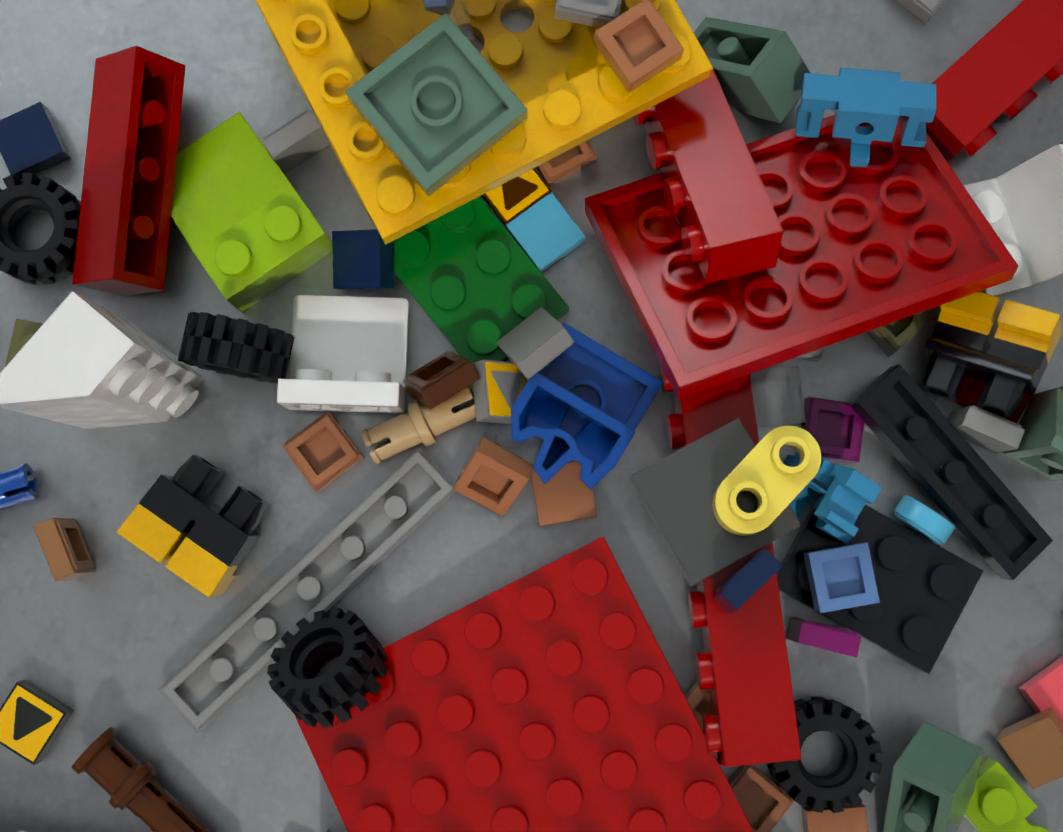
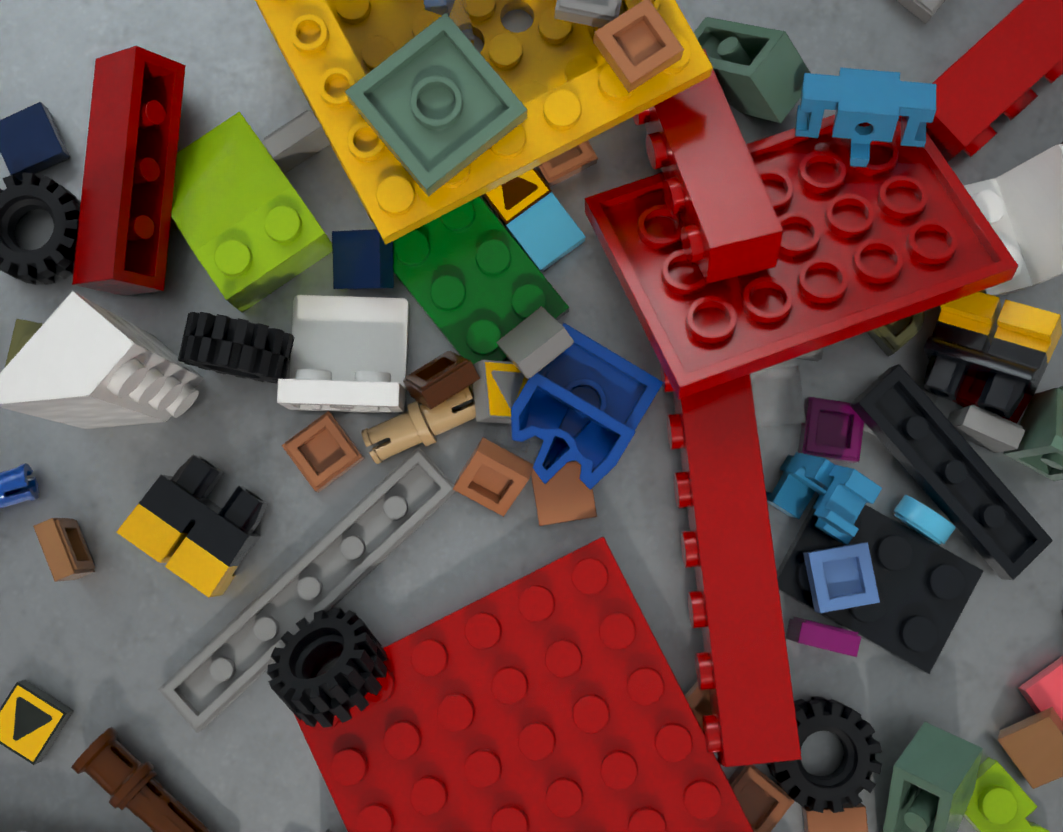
dark grey tile [630,418,802,587] -> none
light yellow plate [712,425,821,536] -> none
dark blue tile [713,550,783,613] -> none

